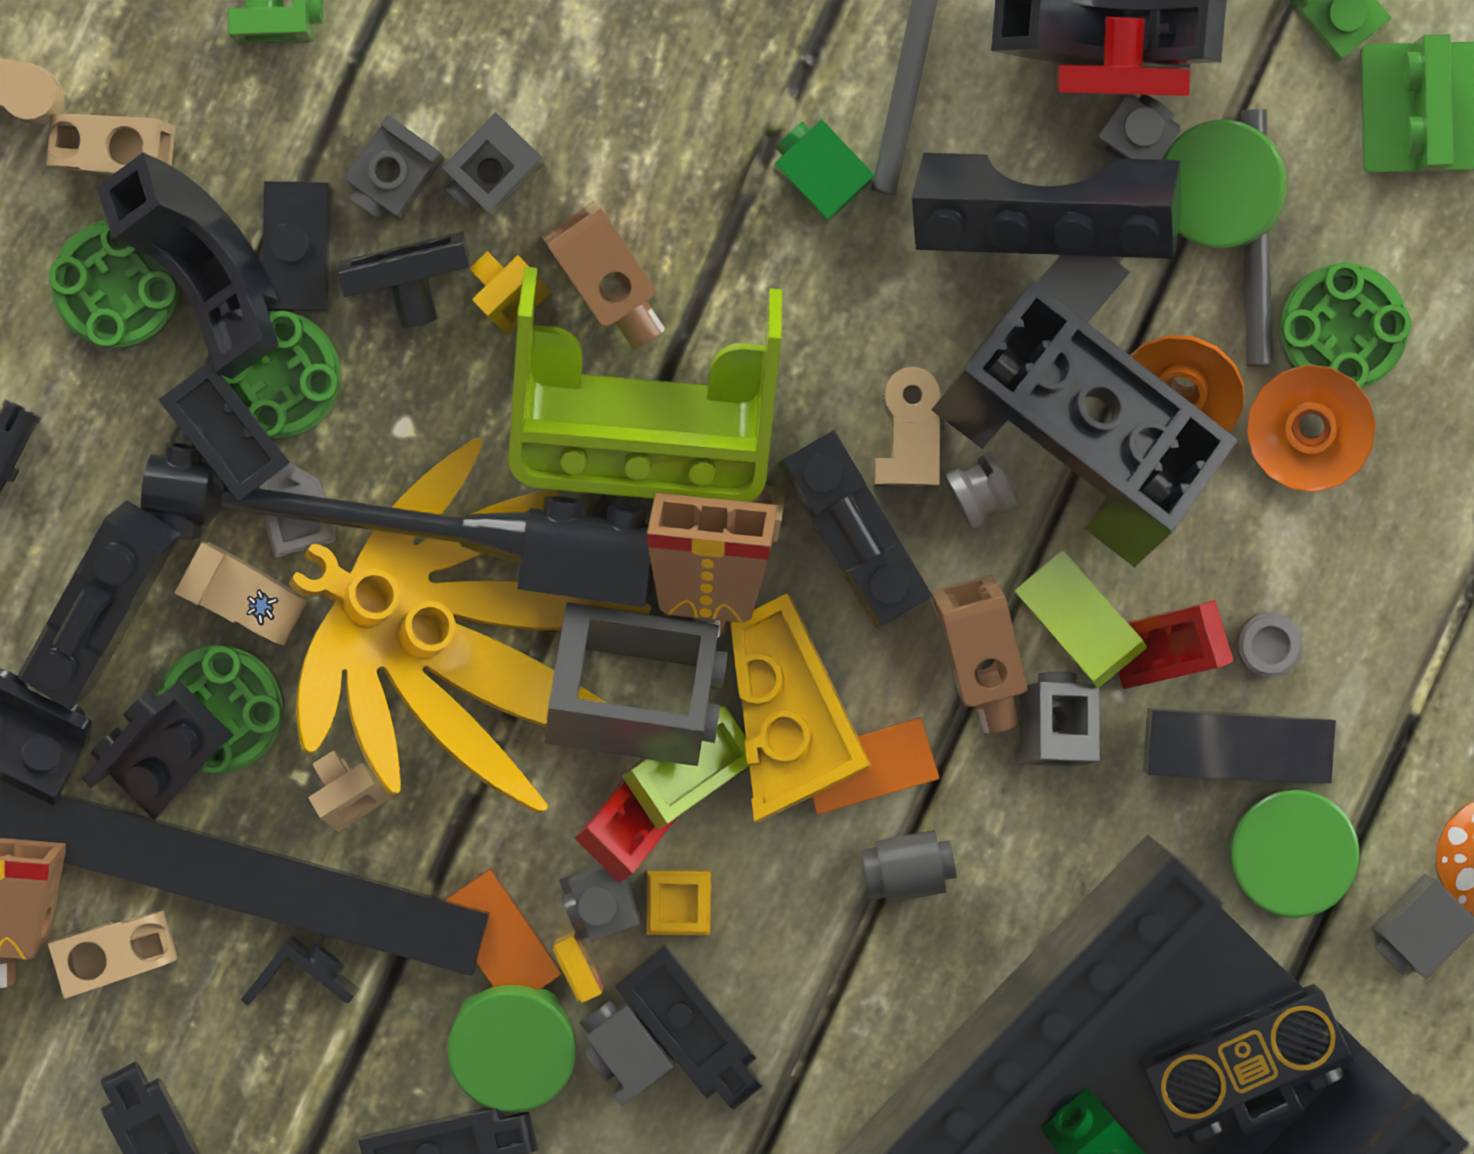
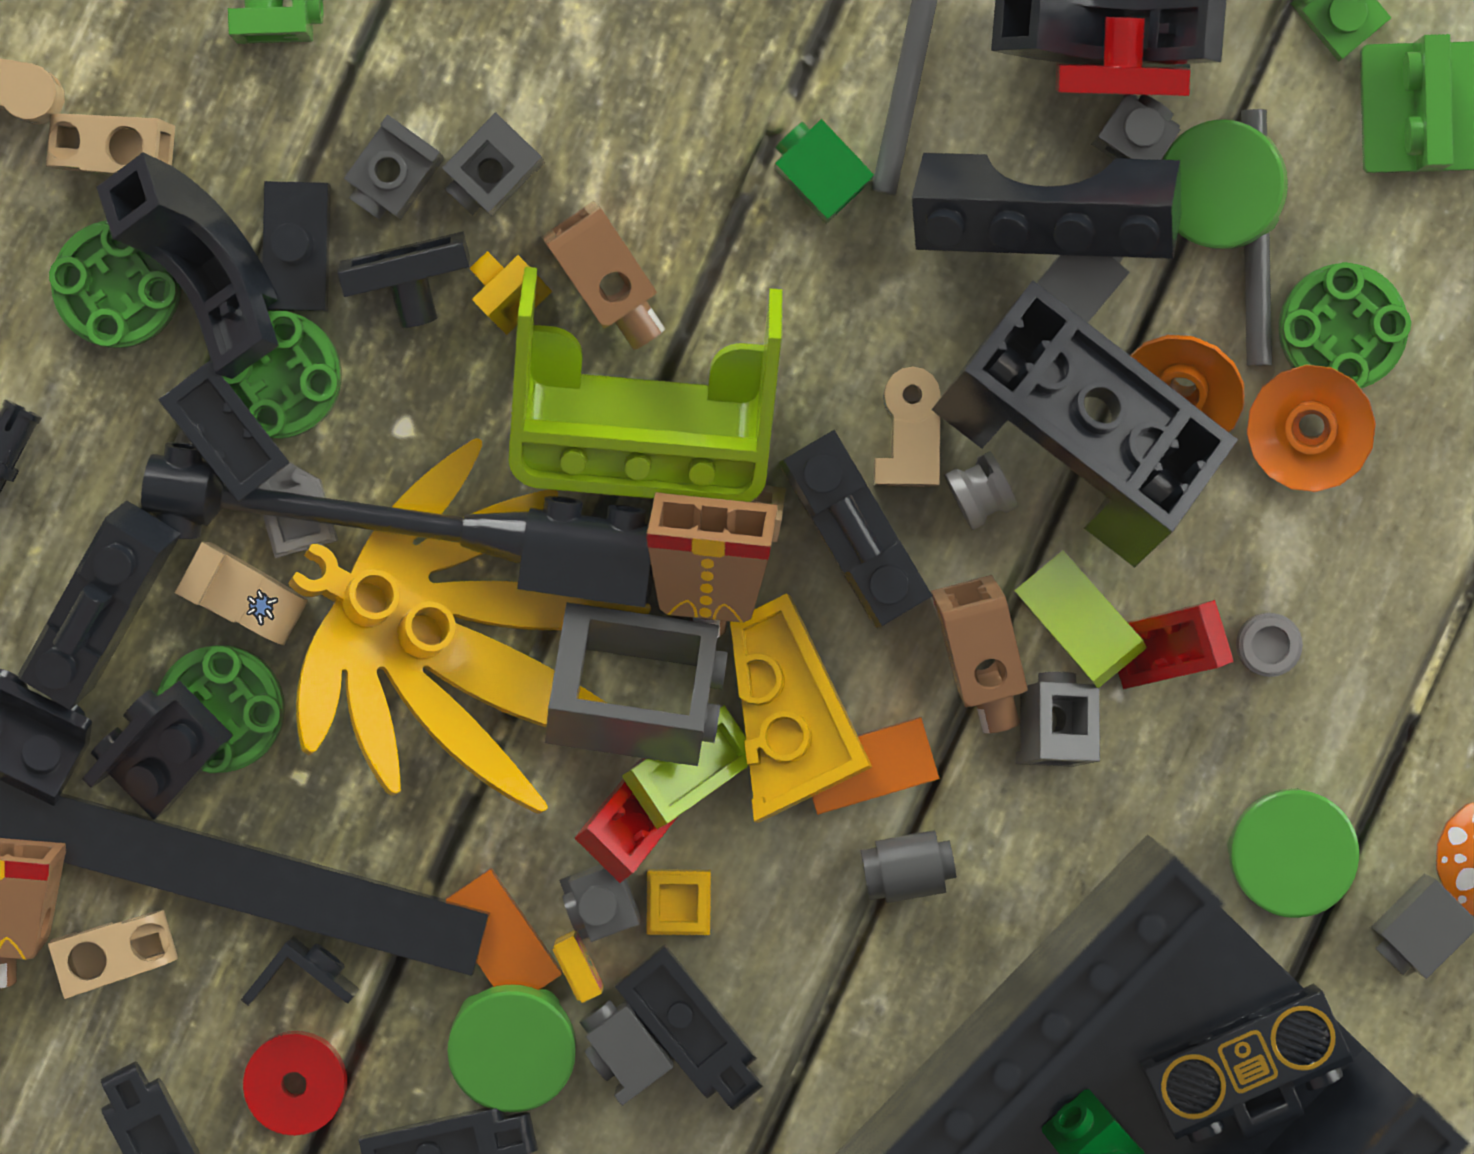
tan tile [308,750,391,832] -> none
black slope [1143,708,1336,783] -> none
none -> red piece [243,1031,347,1136]

